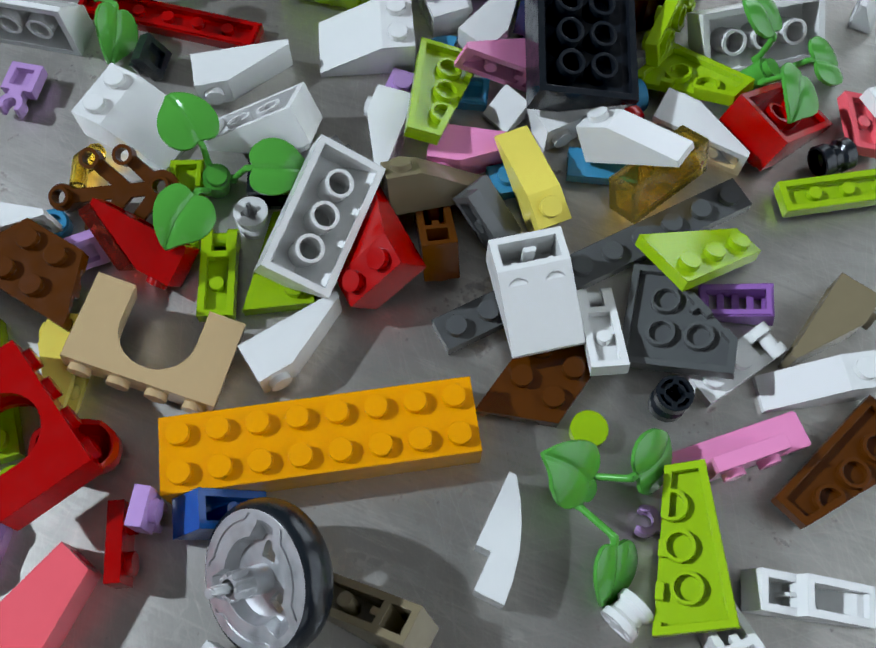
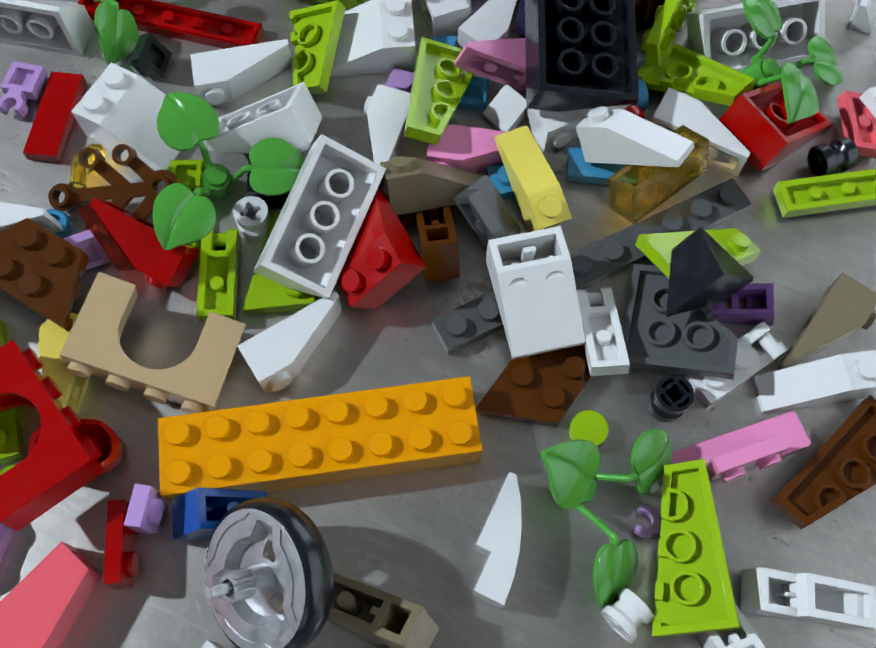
none -> red tile [23,71,87,163]
none -> lime wing [289,0,346,95]
none -> black slope [666,227,753,317]

